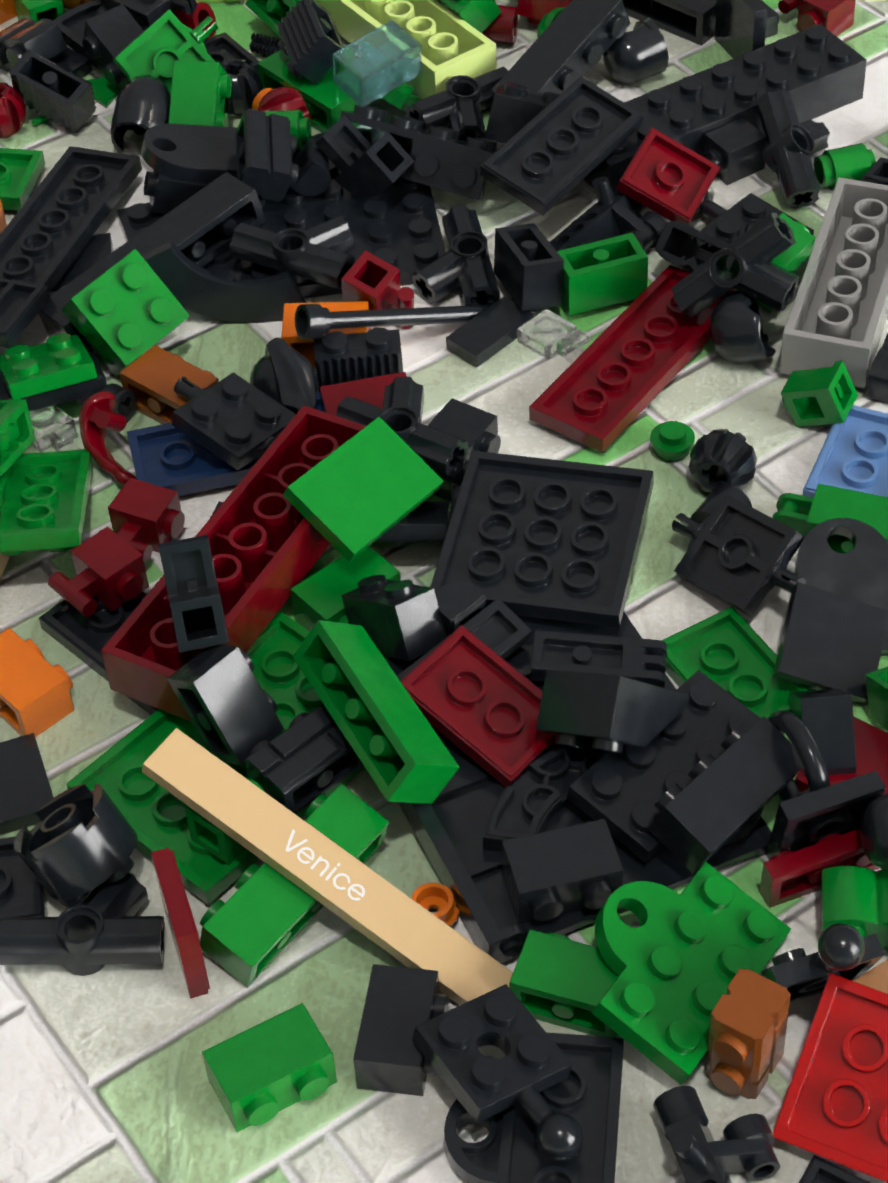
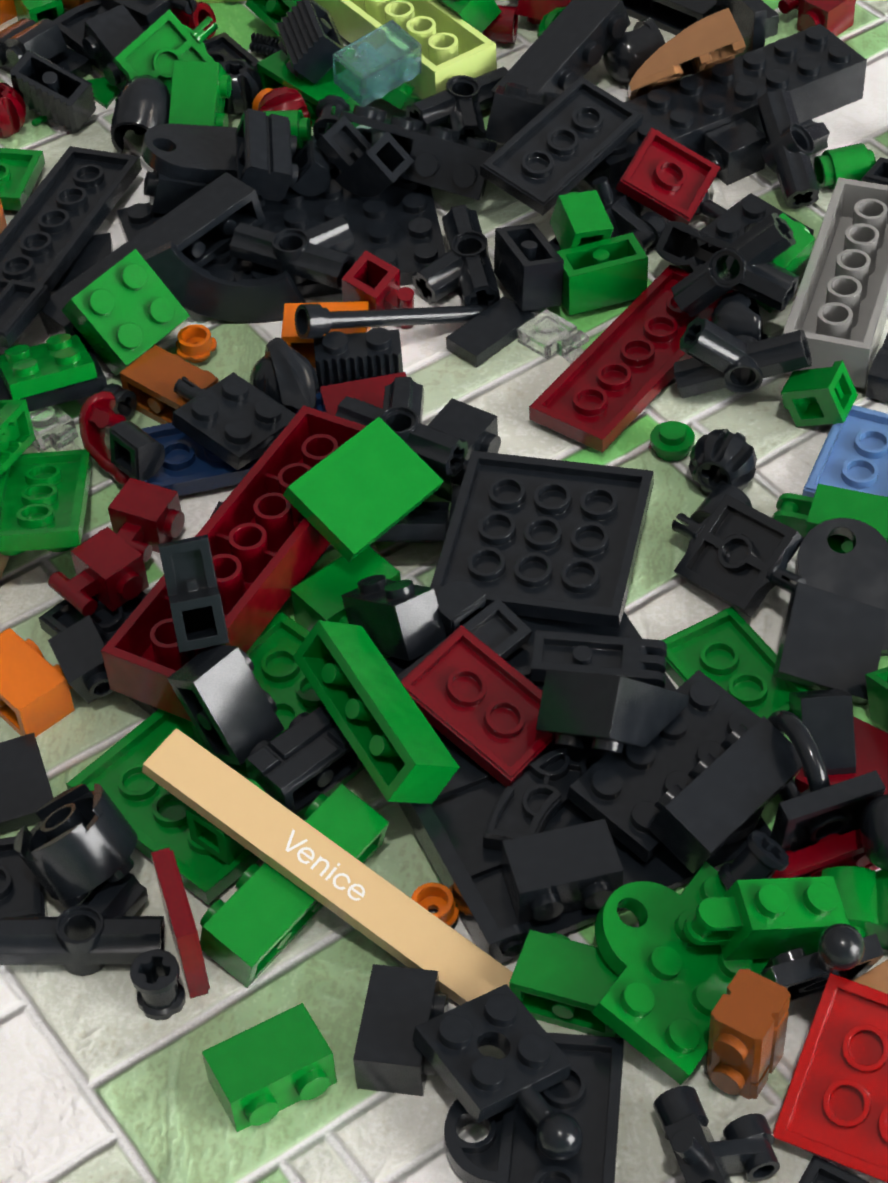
none -> black brick [48,615,113,704]
none -> black brick [109,421,165,481]
none -> black bush [130,949,186,1020]
none -> orange plate [176,324,217,363]
none -> black bush [313,95,350,141]
none -> green brick [549,190,614,250]
none -> medium nougat wedge [627,8,746,100]
none -> black piece [674,316,812,398]
none -> green brick [683,876,850,961]
none -> black bush [718,830,789,890]

